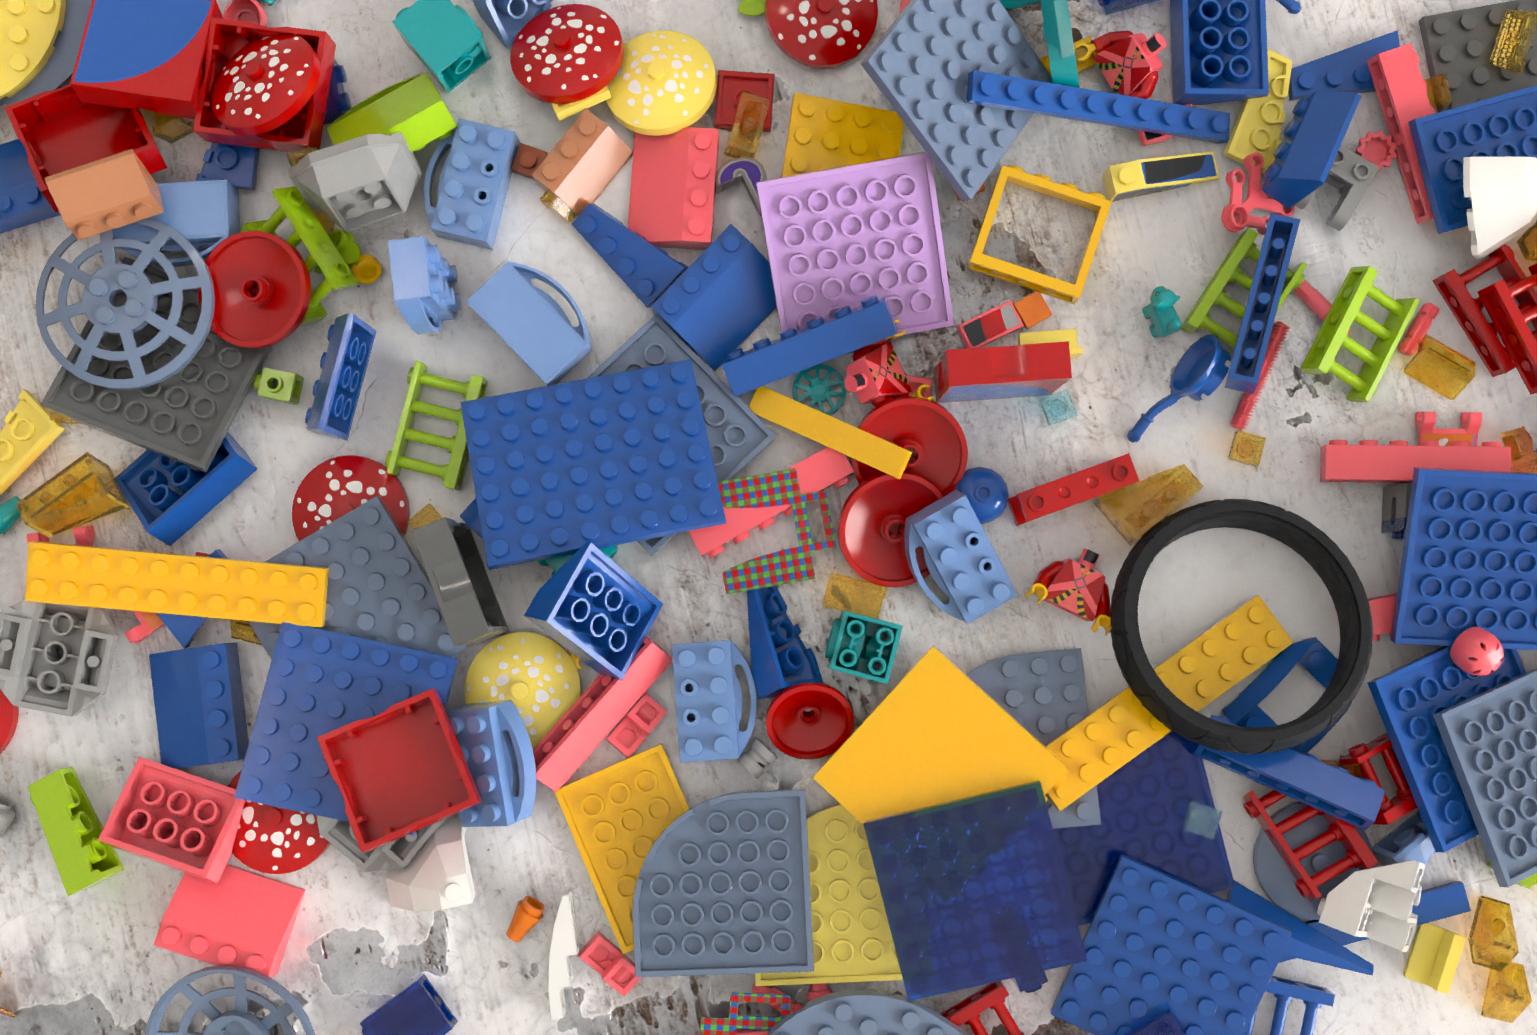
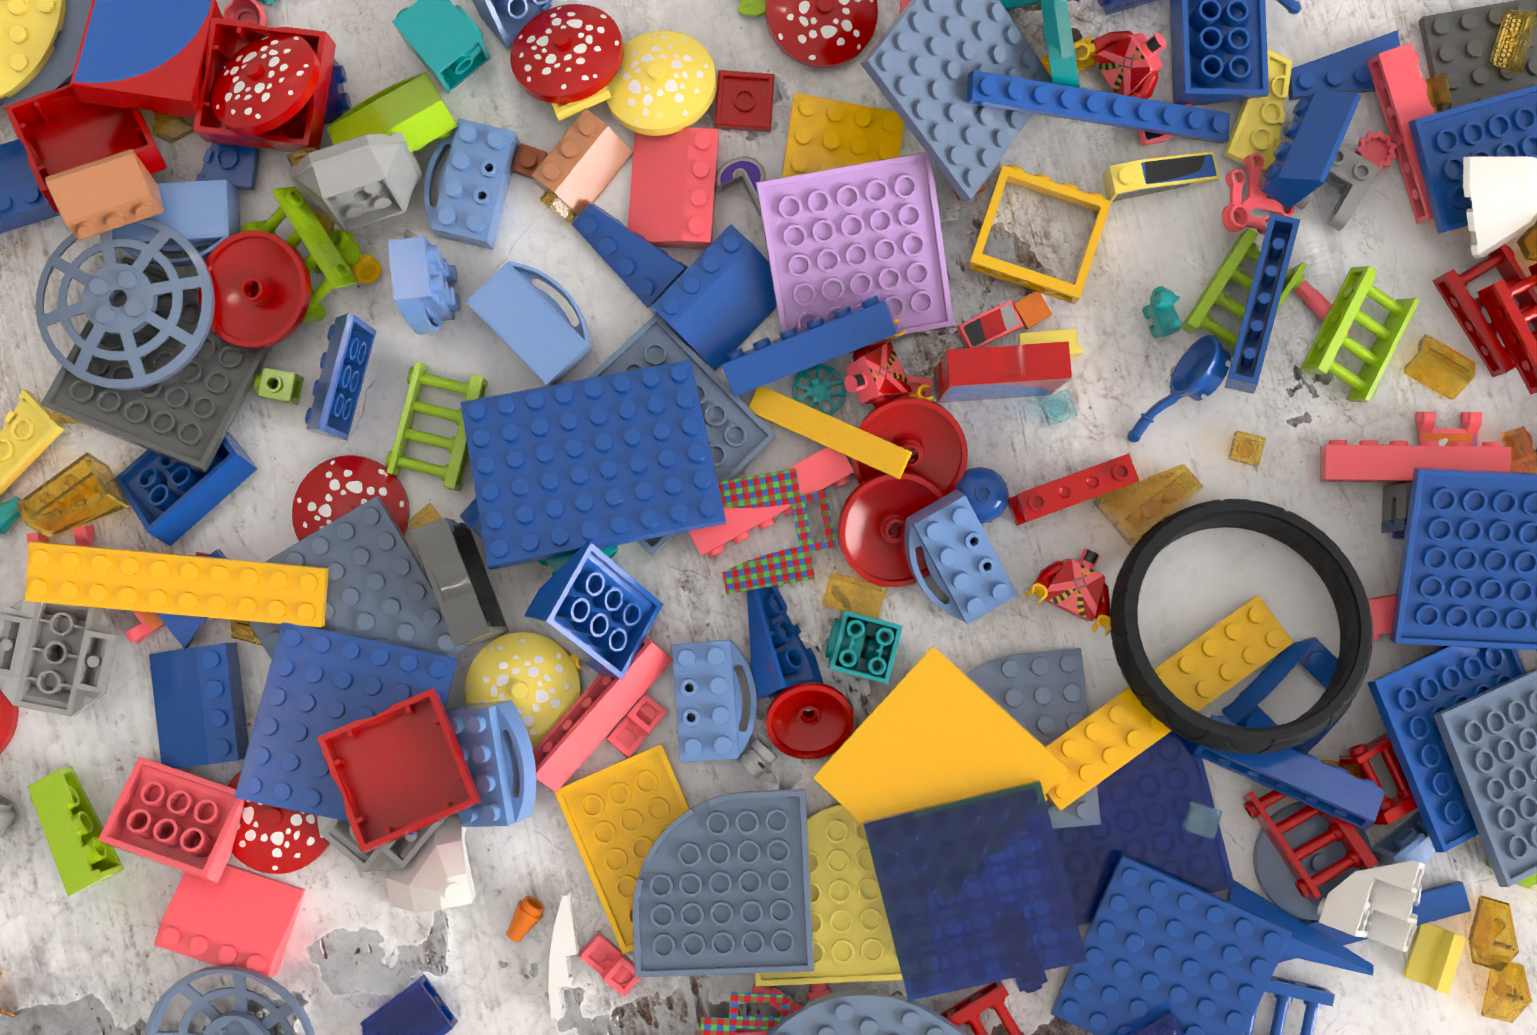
clear yellow slope [723,91,770,158] -> none
coral axle [1230,321,1290,431] -> none
coral axle [1398,303,1439,356] -> none
coral helmet [1450,627,1504,676] -> none

